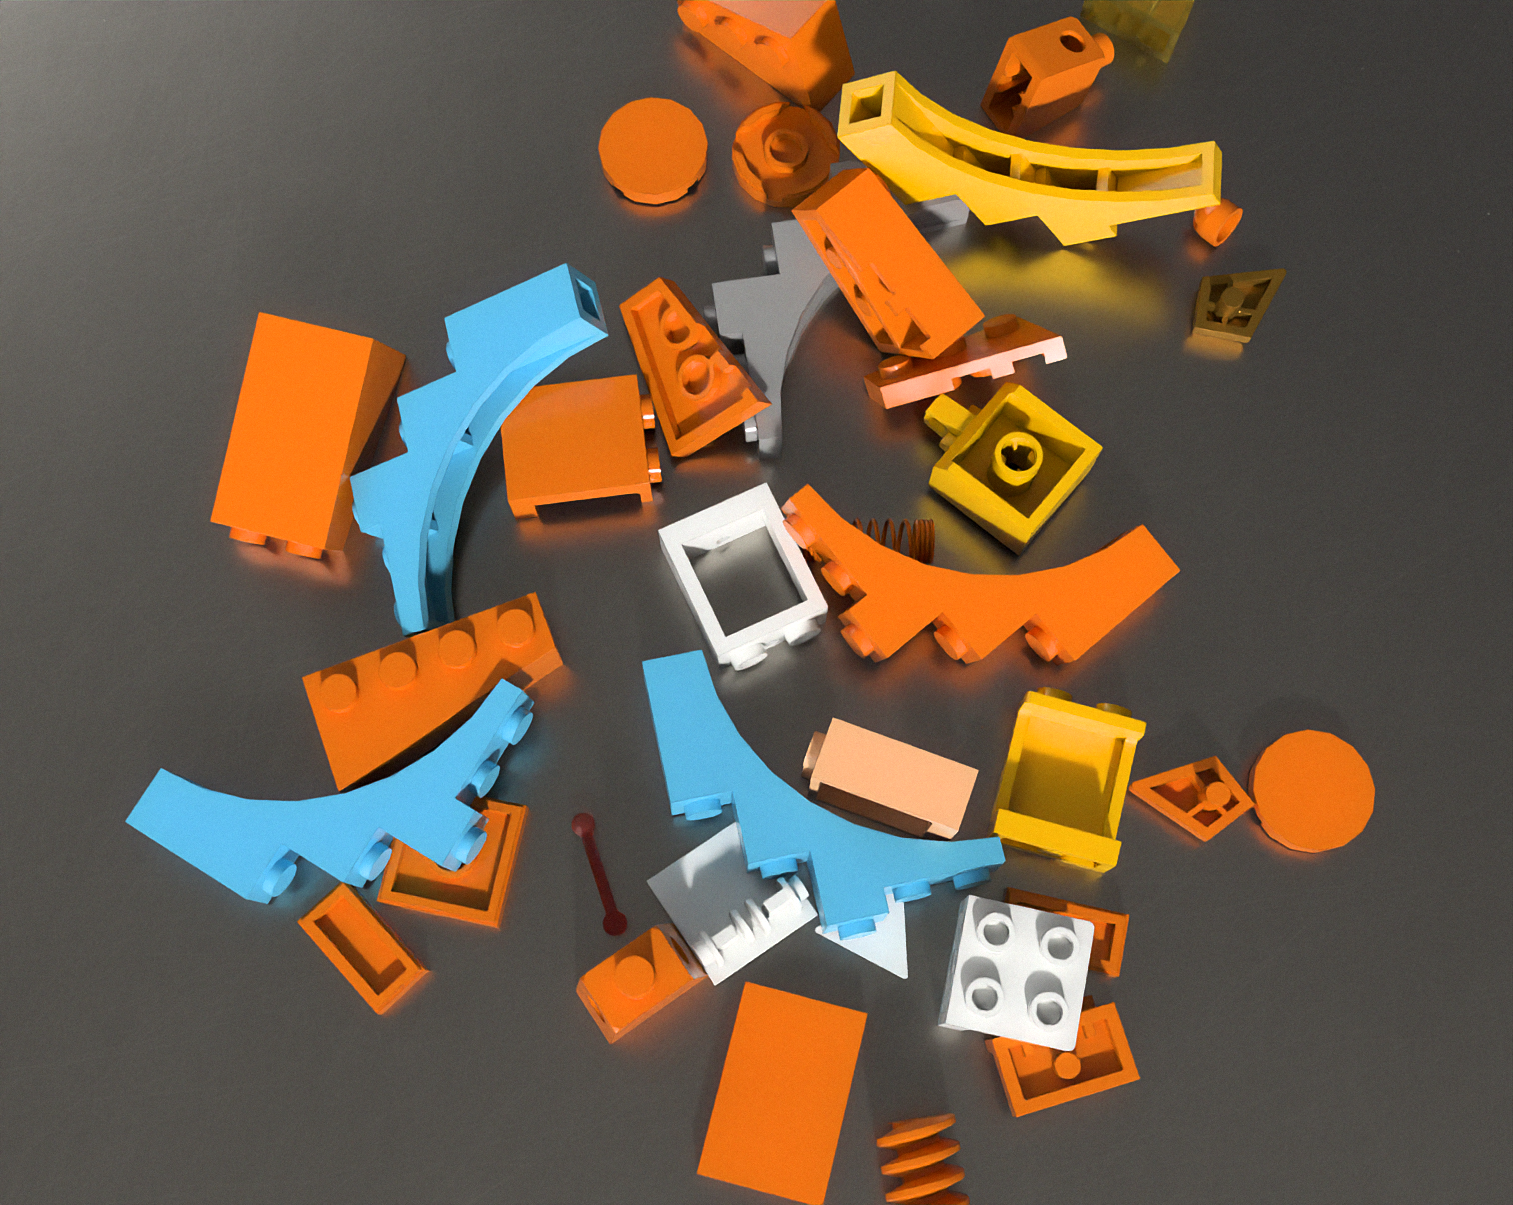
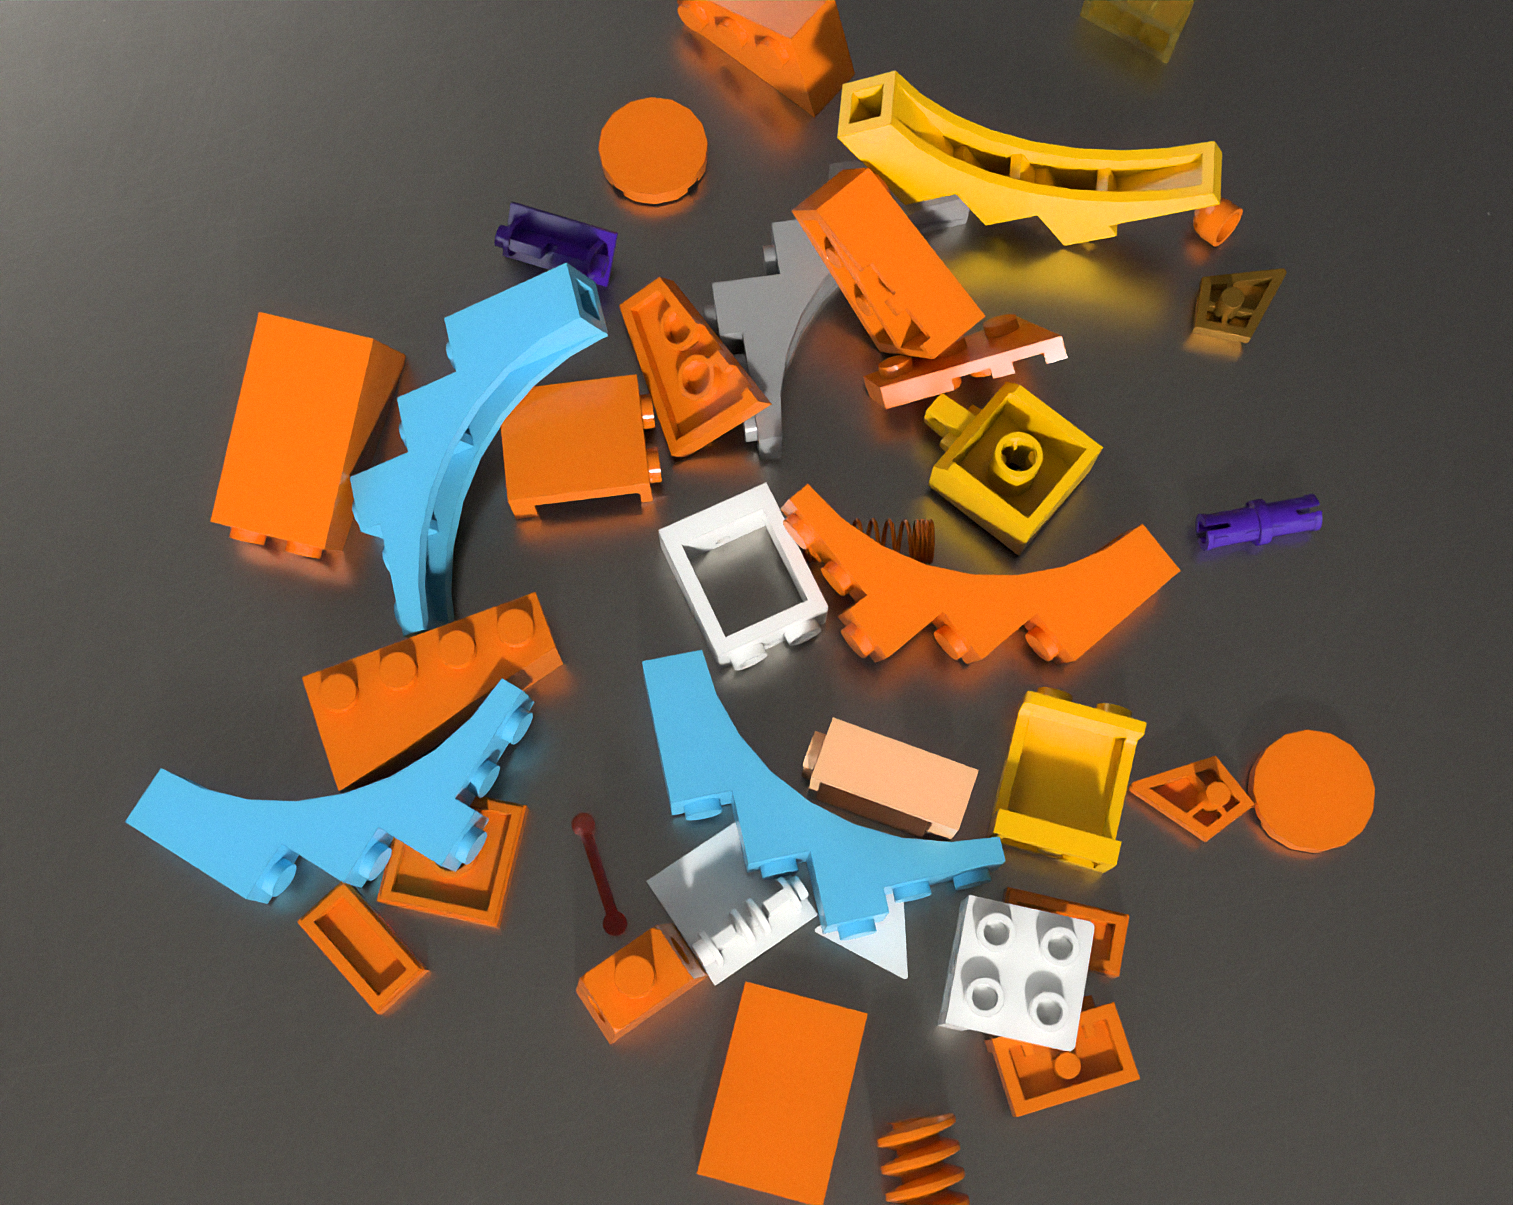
orange tile [732,102,840,208] -> none
orange torso [980,16,1114,139] -> none
none -> dark purple hinge [494,201,618,287]
none -> dark purple pin [1195,493,1322,551]

